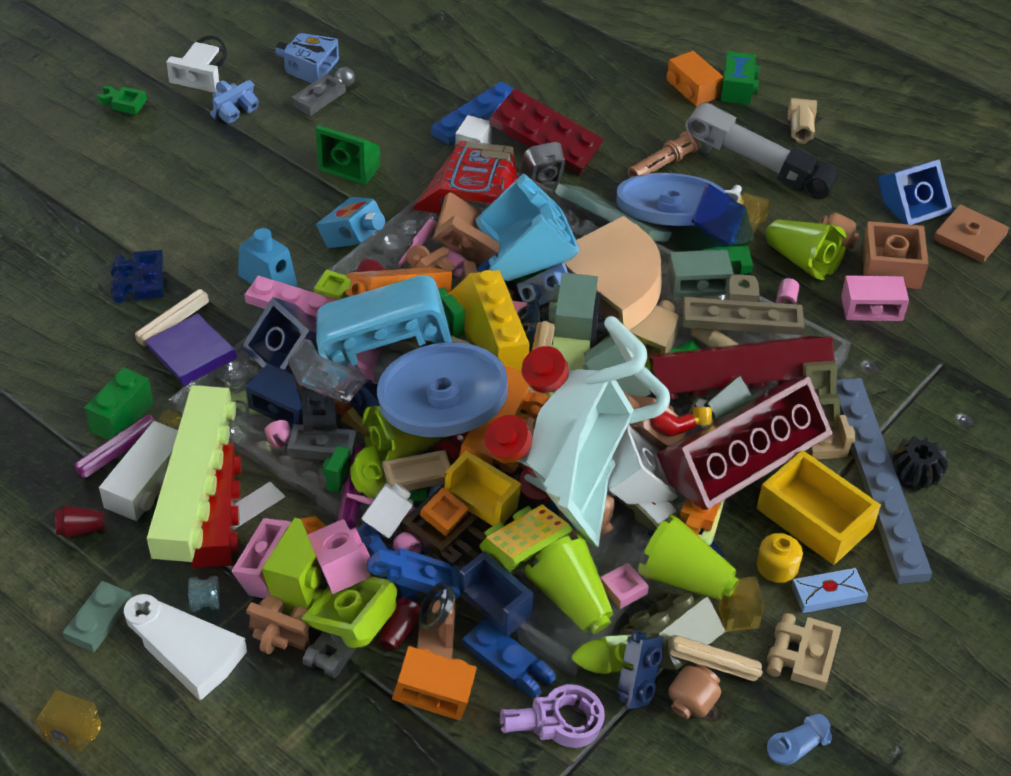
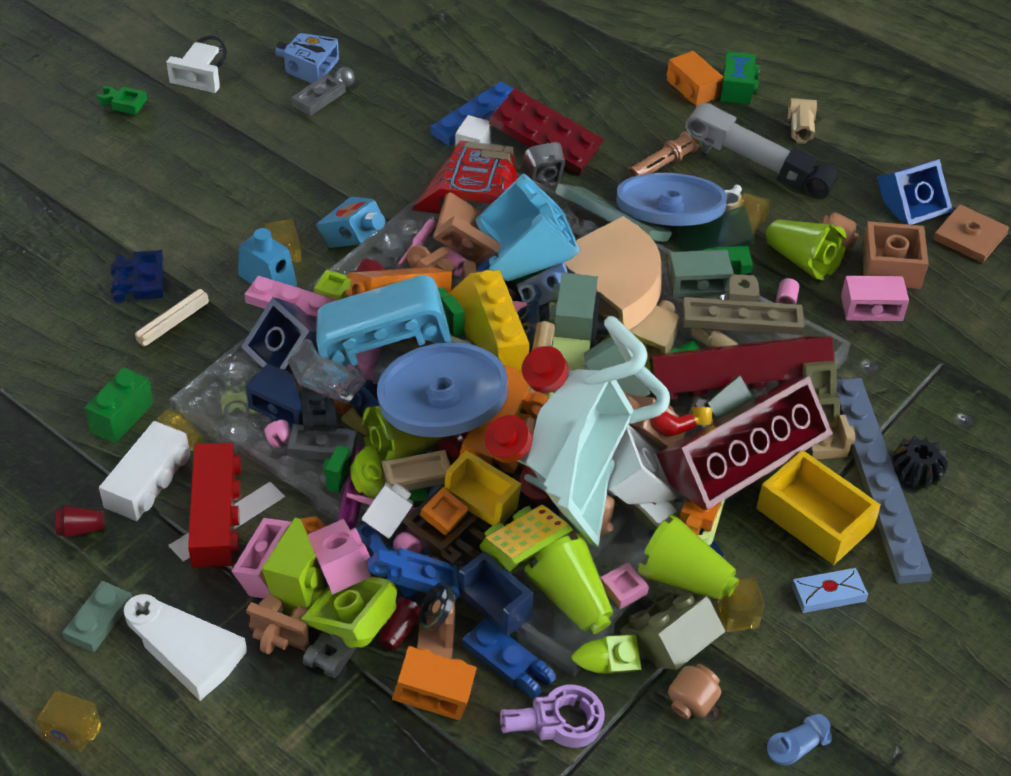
magenta axle [75,414,157,478] -> none
dark purple tile [145,314,237,386] -> none
yellowish green brick [147,385,236,562] -> none
clear light blue wheel [188,575,220,612] -> none
medium blue hips [210,79,259,124] -> none
green slope [315,125,380,185] -> none
dark blue hinge [617,631,664,709] -> none
tan axle [667,635,763,681] -> none
clear blue piece [691,183,746,246] -> none
yellow head [756,533,803,583] -> none
tan plate [767,613,841,690] -> none
none -> clear yellow brick [265,219,302,263]

